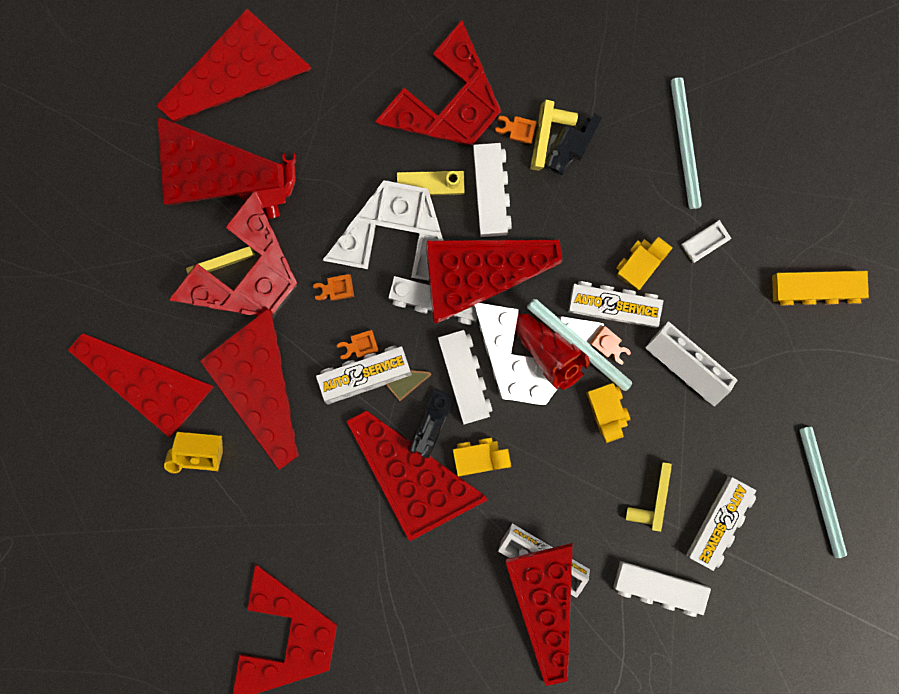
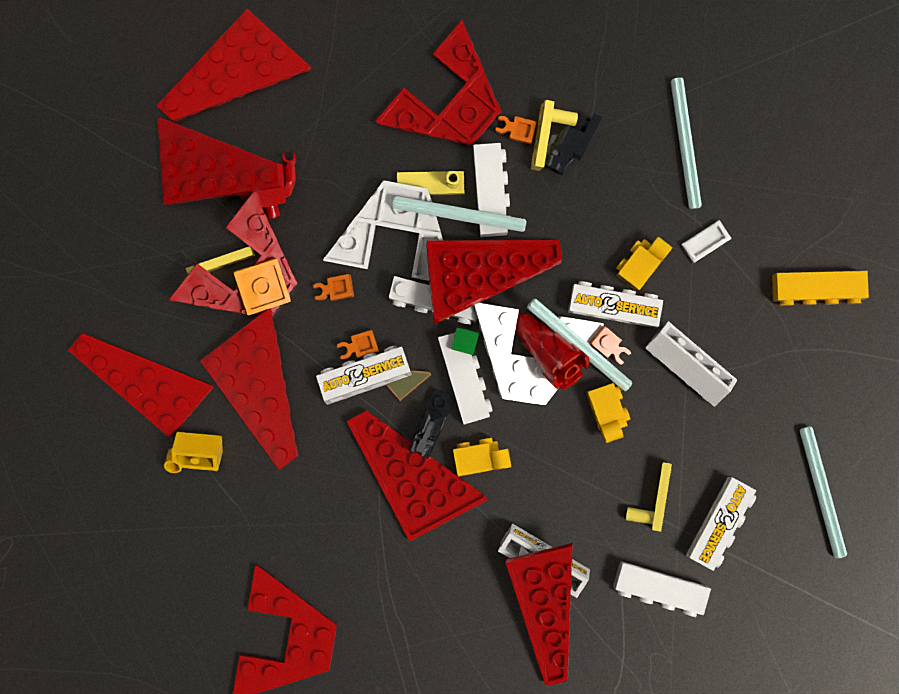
none -> light orange tile [233,258,291,315]
none -> light aqua axle [393,196,526,232]
none -> green tile [451,327,479,355]

